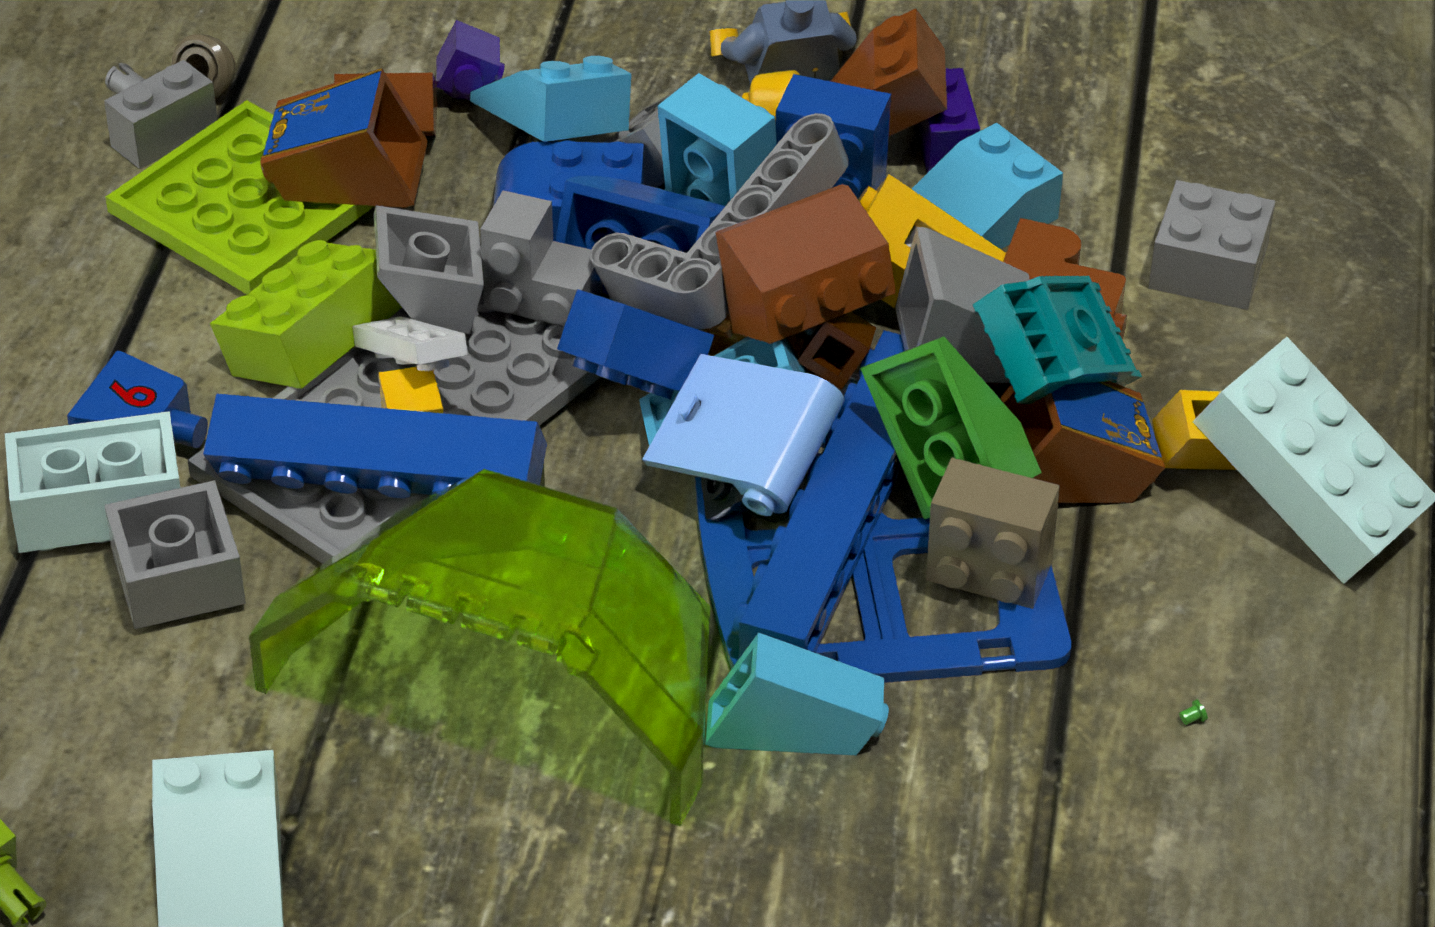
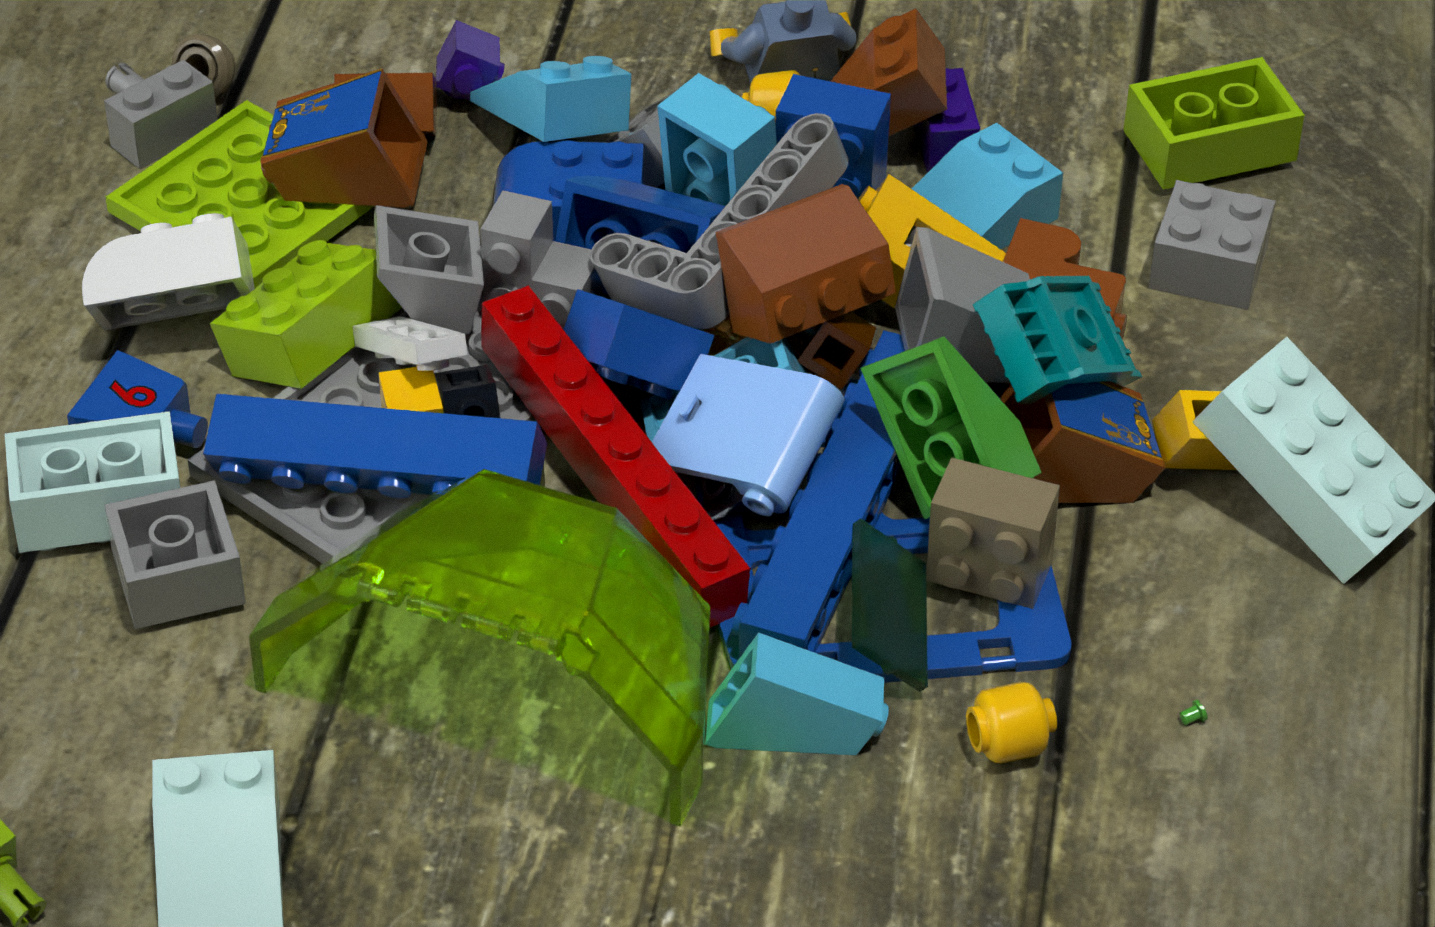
none -> white brick [82,213,255,331]
none -> black bracket [434,365,500,418]
none -> red brick [481,285,751,633]
none -> clear green piece [852,518,928,692]
none -> yellow head [966,682,1057,763]
none -> lime brick [1123,57,1305,190]

